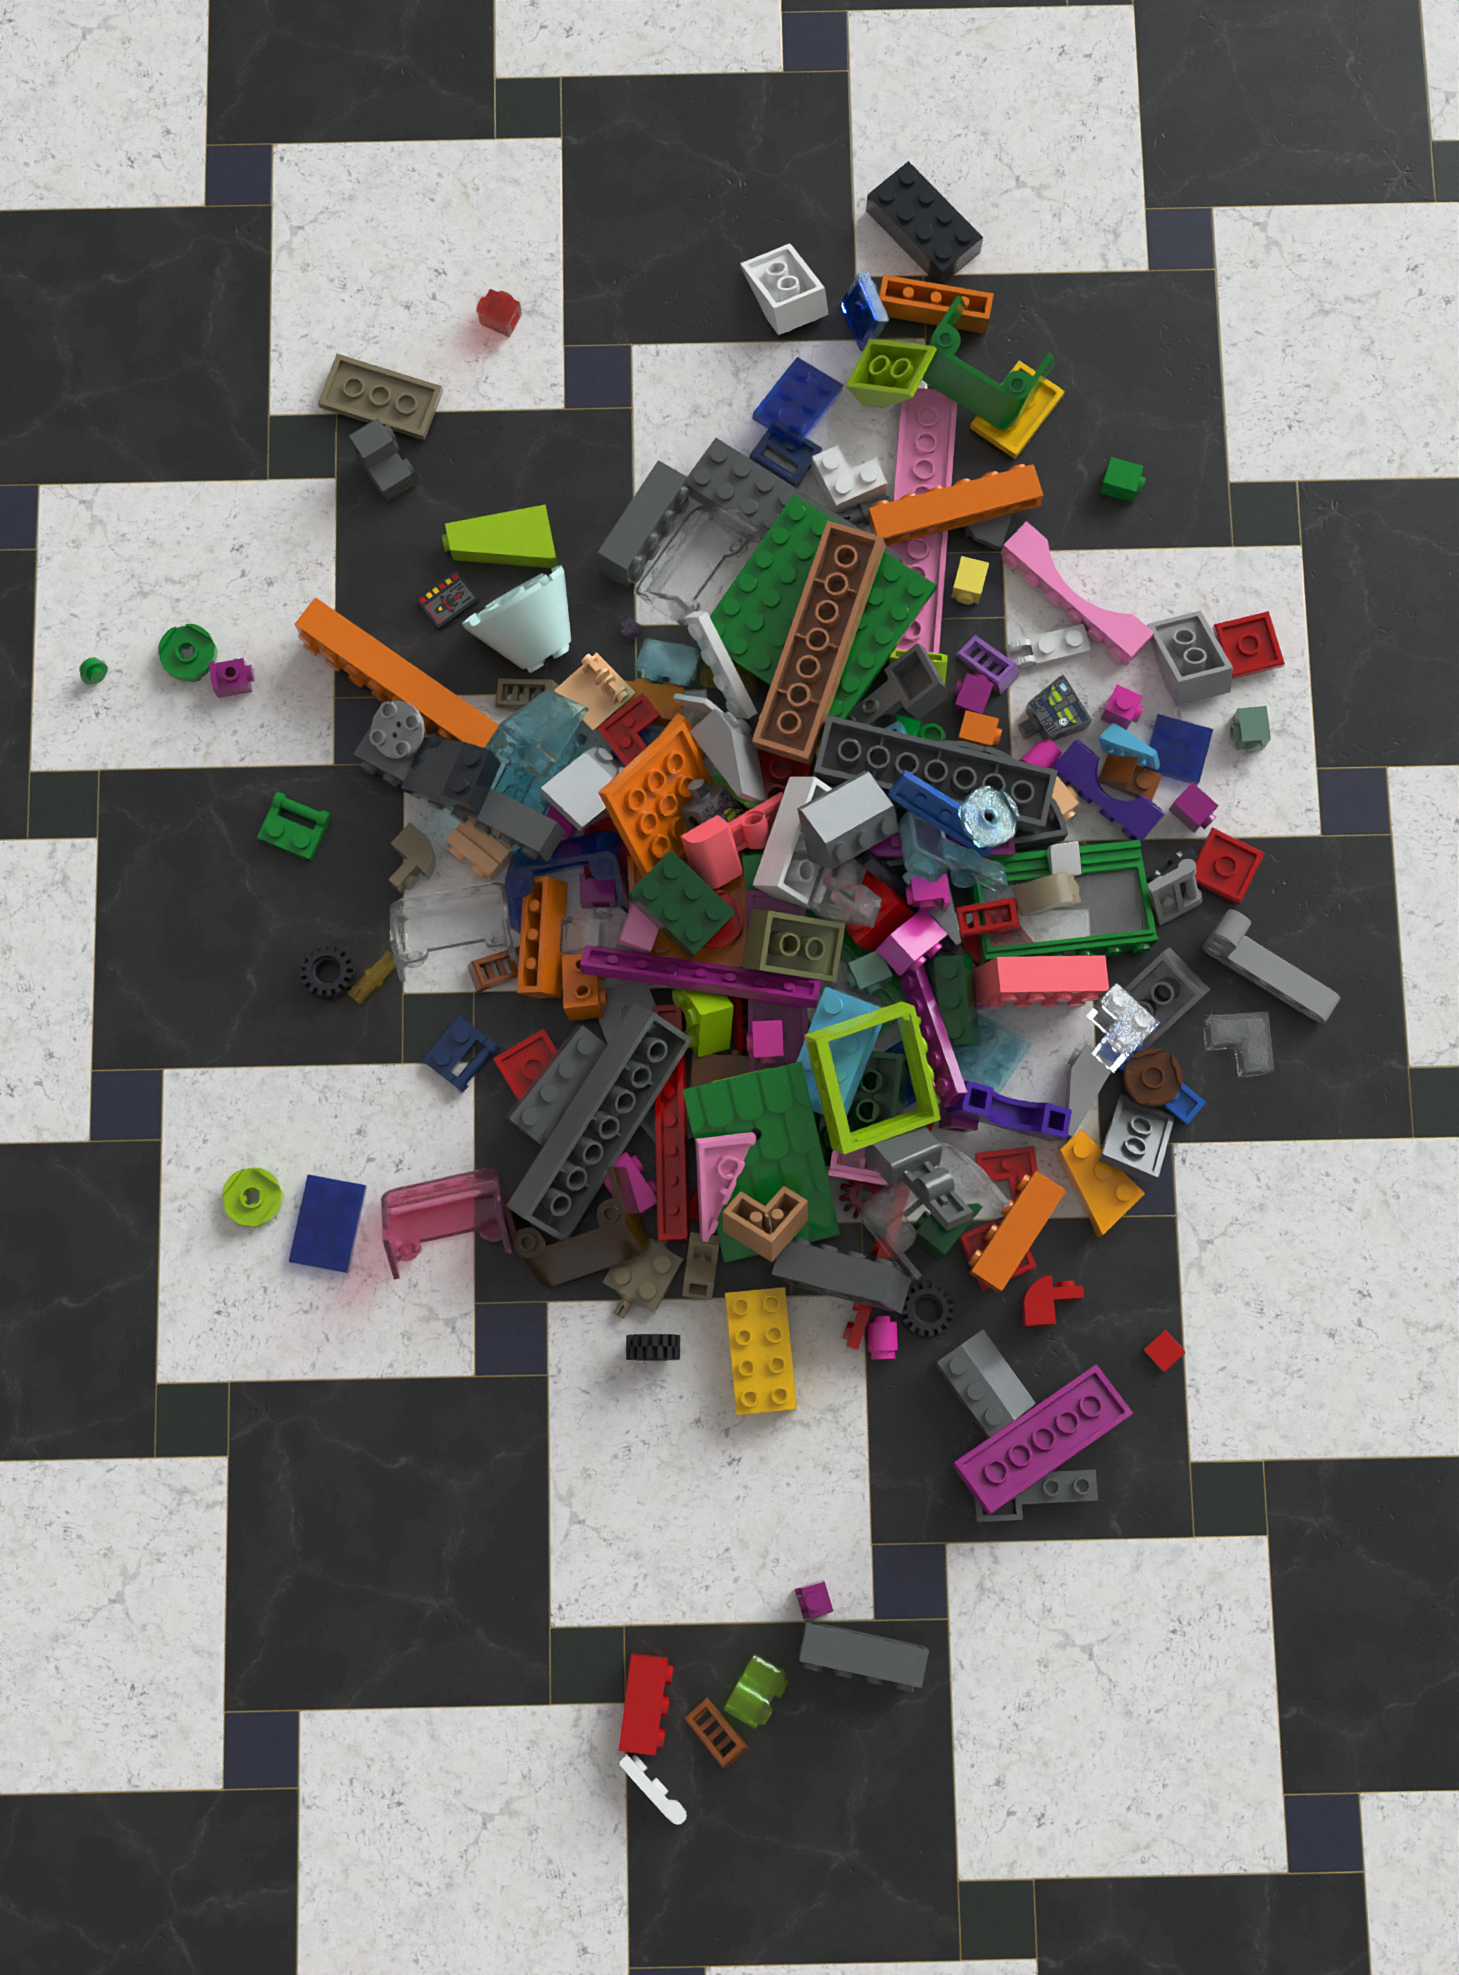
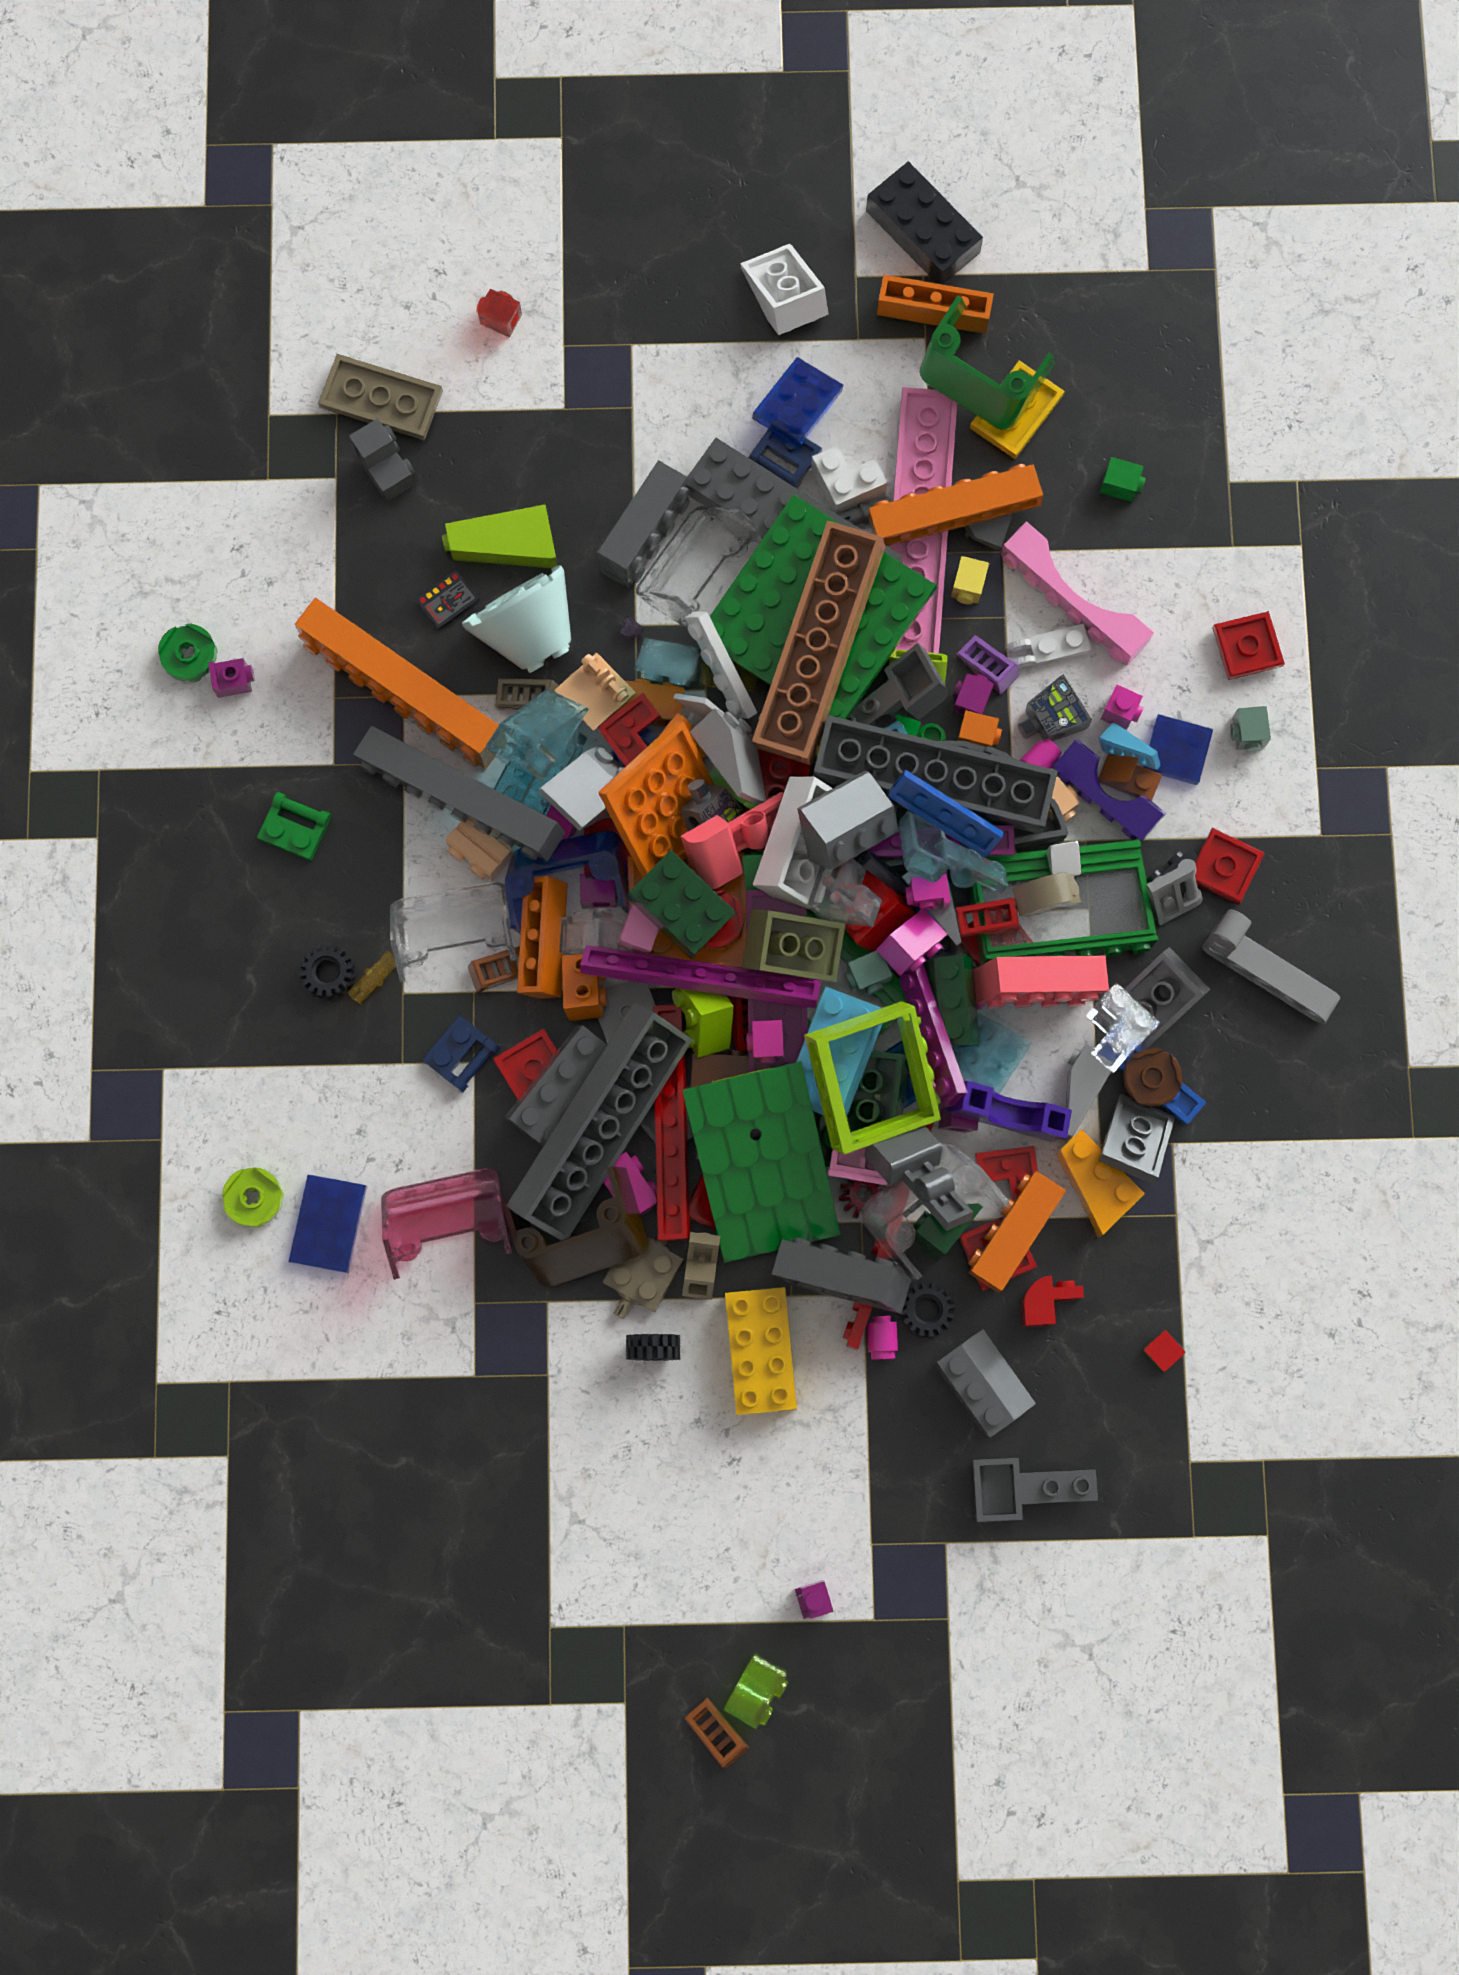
green plate [79,657,108,684] -> none
light grey plate [369,700,426,759] -> none
dark tan brick [389,823,436,894] -> none
black slope [401,737,501,816] -> none
white hinge [618,1753,687,1825] -> none
red brick [619,1653,673,1756] -> none
bright pink wing [696,1132,756,1242] -> none
medium nougat brick [722,1186,808,1262] -> none
dark grey brick [798,1620,929,1692] -> none
clear blue plate [840,271,889,351] -> none
lime slope [846,338,937,408] -> none
magenta plate [952,1364,1133,1516] -> none
clear light blue plate [958,786,1019,848] -> none
light grey slope [1147,611,1233,706] -> none
magenta brick [1169,782,1219,833] -> none
clear brick [1203,1012,1274,1077] -> none

